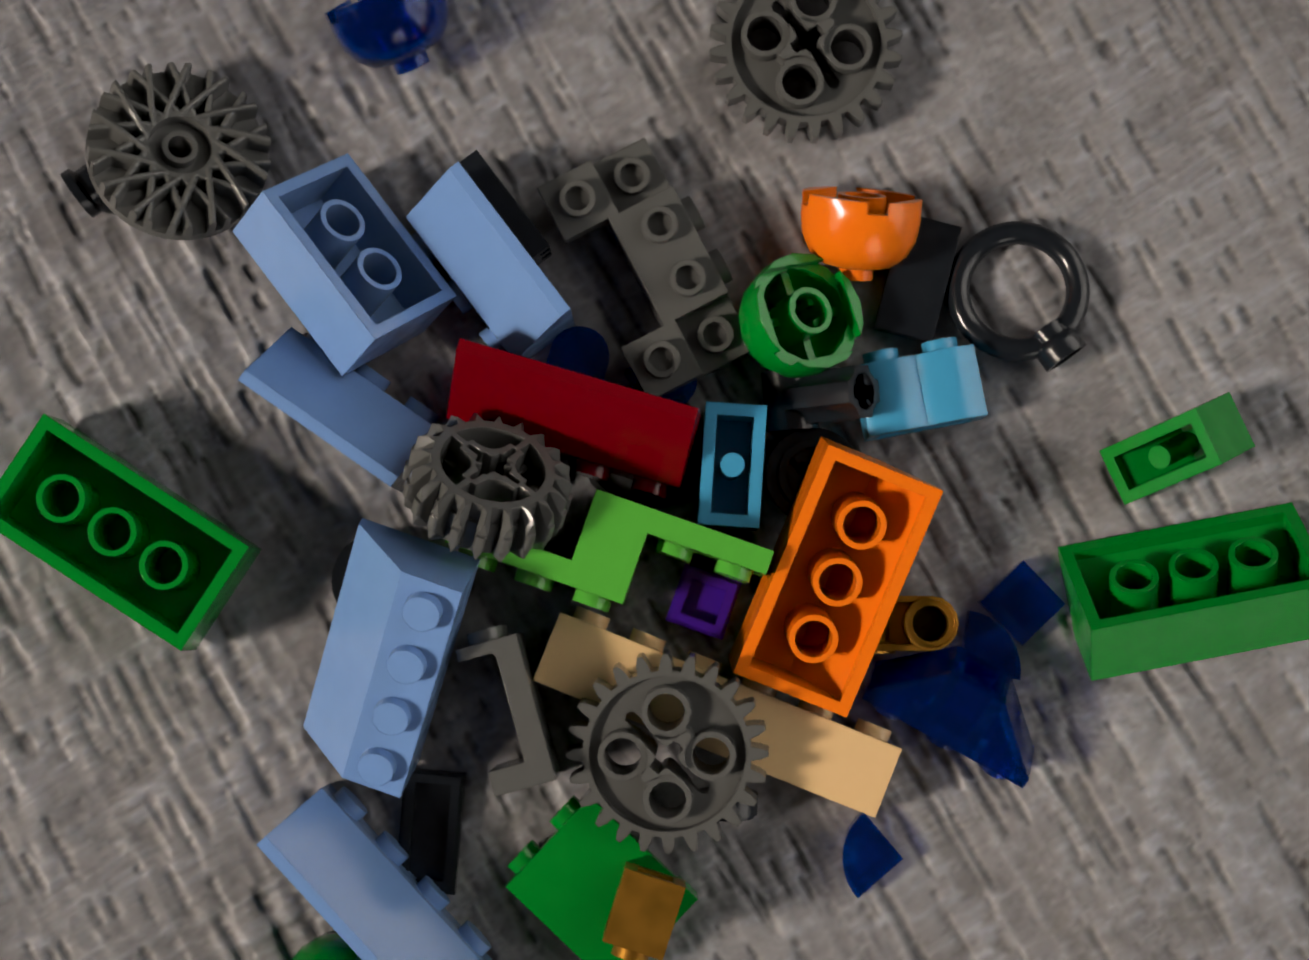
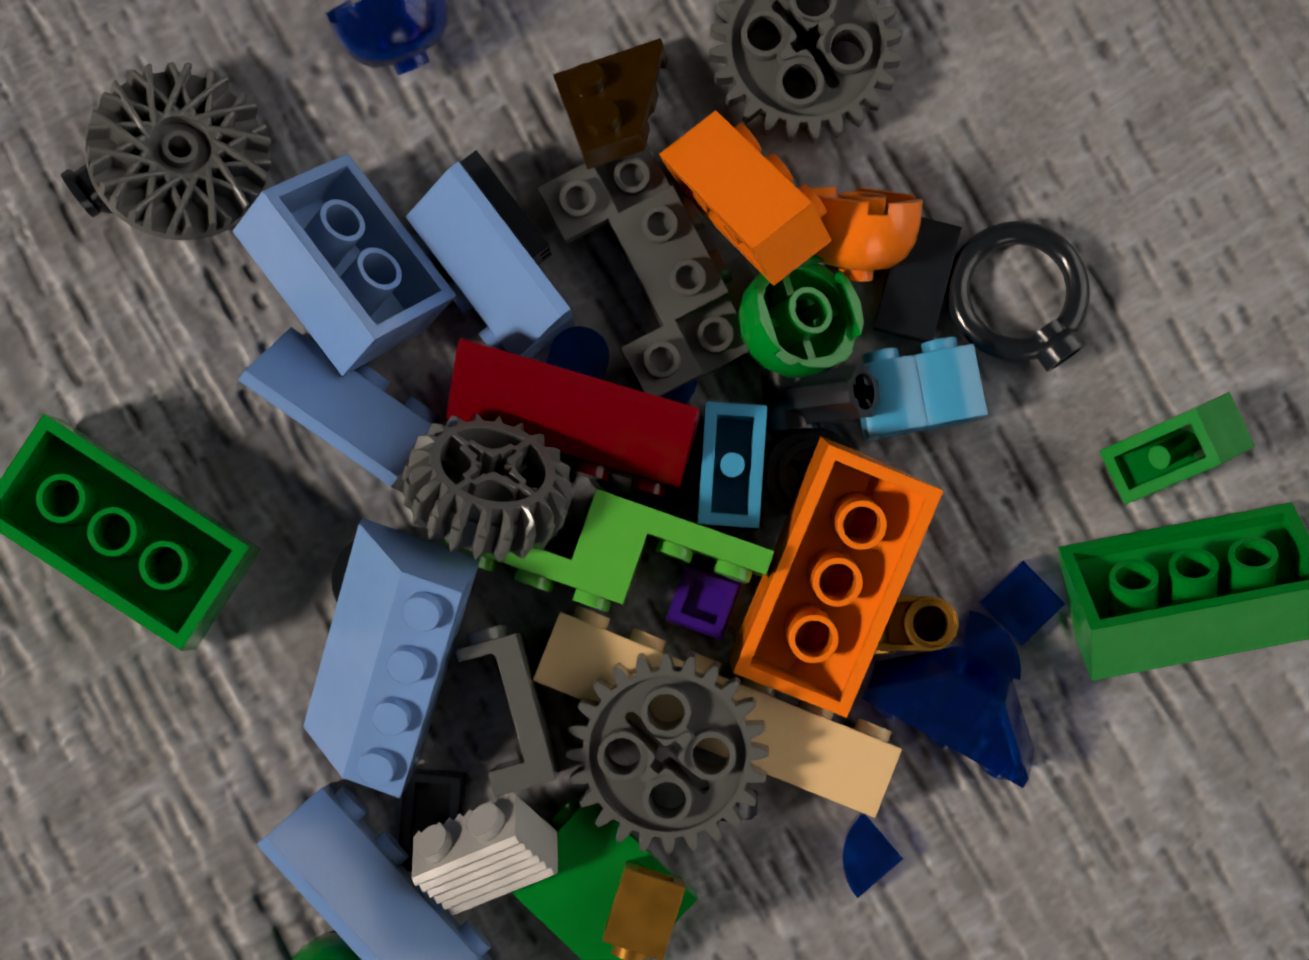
none -> light grey brick [411,792,558,916]
none -> dark brown wing [553,38,667,170]
none -> orange brick [659,110,832,286]

